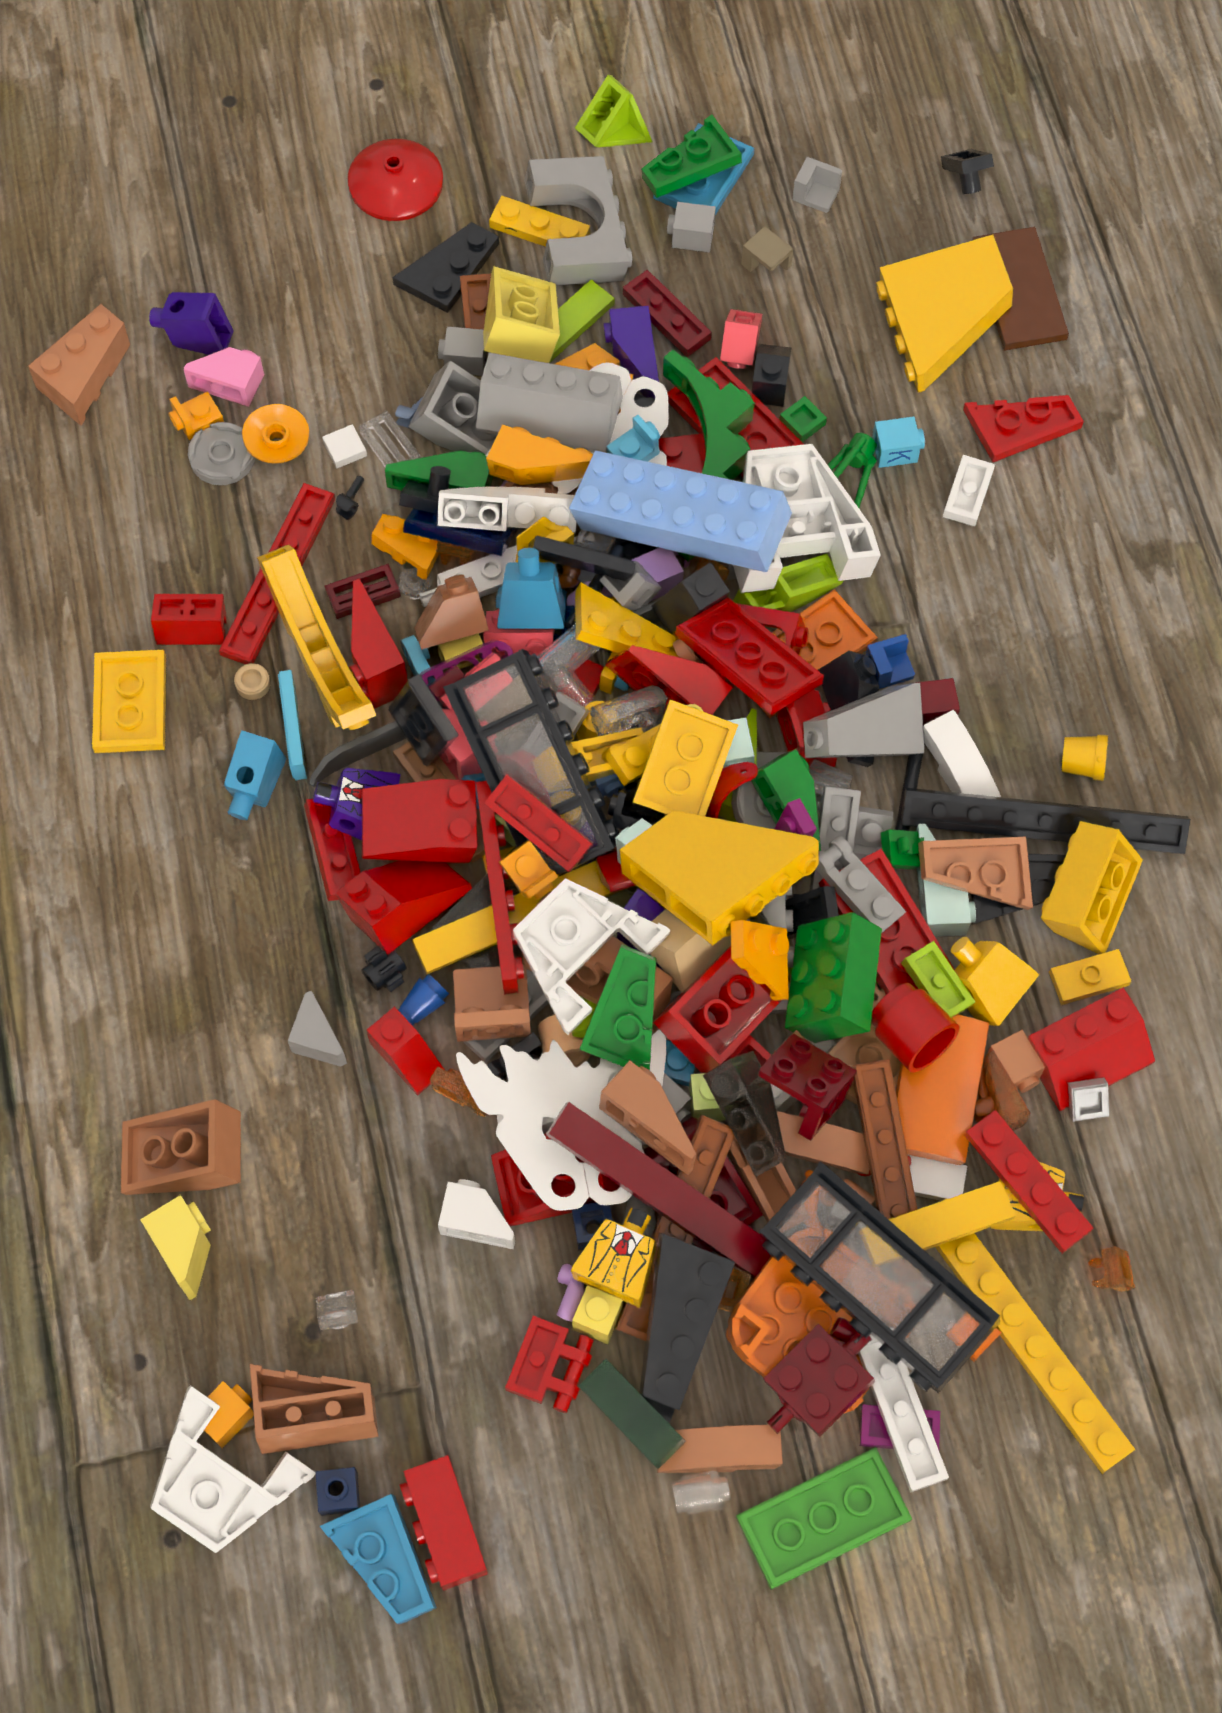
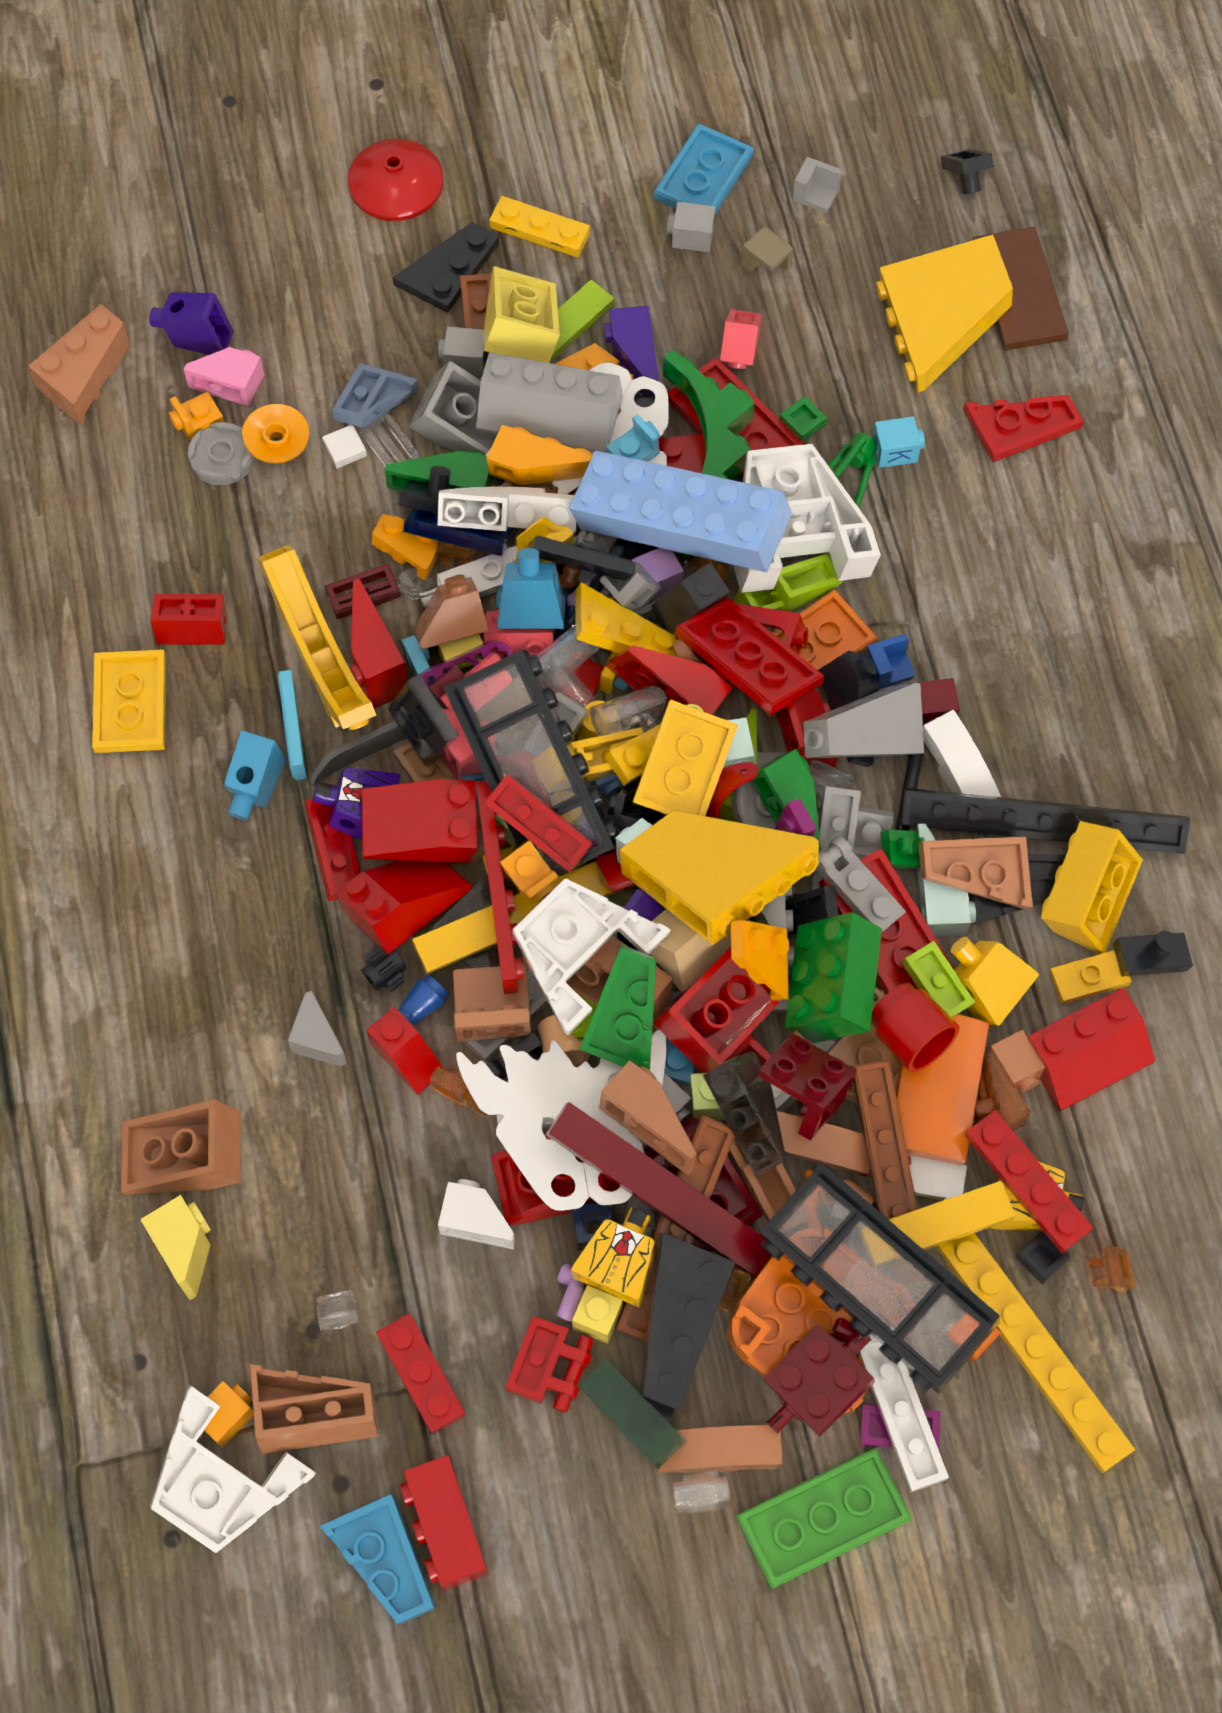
red tile [219,483,335,665] -> none
tan tile [234,663,270,700] -> none
dark blue plate [315,1467,360,1516] -> none
black hand [336,476,364,520] -> none
sand blue hand [395,397,423,428] -> none
light grey arch [524,156,632,285] -> none
lime slope [575,75,653,147] -> none
dark red plate [623,270,712,357] -> none
green wing [641,114,742,198] -> none
black slope [752,344,792,407] -> none
white plate [943,455,995,526] -> none
yellow piece [1062,735,1108,781] -> none
tile [1068,1078,1109,1122] -> none
none -> sand blue wing [332,363,419,428]
none -> red plate [376,1313,466,1435]
none -> black tile [1016,1230,1071,1285]
none -> black tile [1113,931,1193,977]

